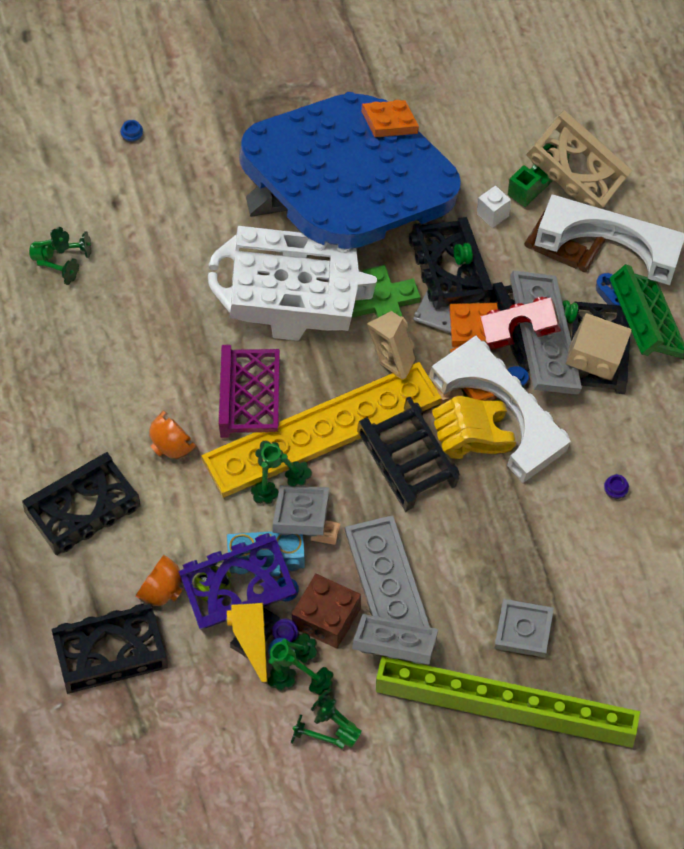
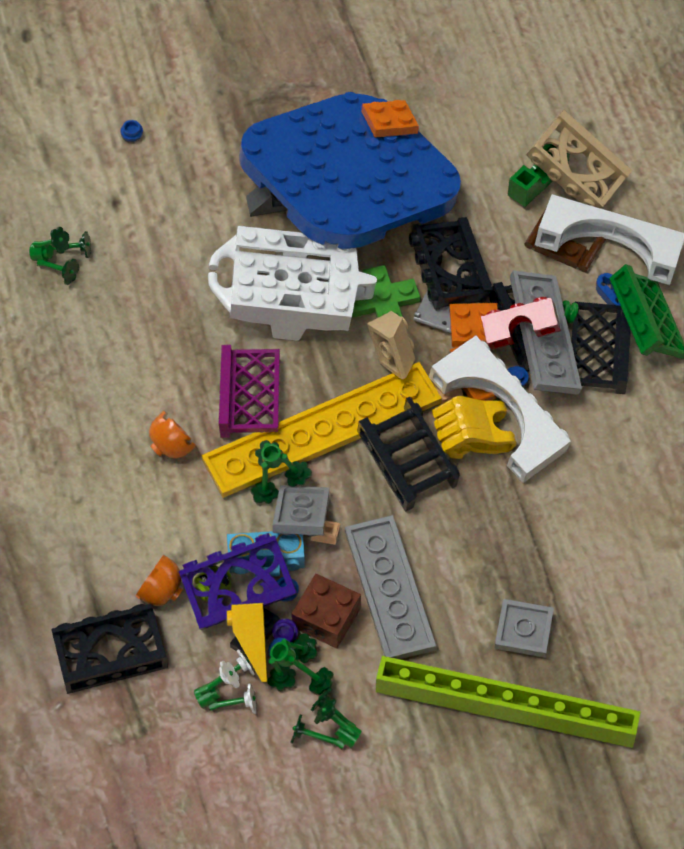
black fence [22,452,140,555] -> none
light grey plate [352,614,438,665] -> none
green bush [454,243,473,265] -> none
white brick [477,186,511,228] -> none
tan slope [566,313,632,380] -> none
dark purple plate [604,474,629,499] -> none
none -> plant [194,649,256,714]

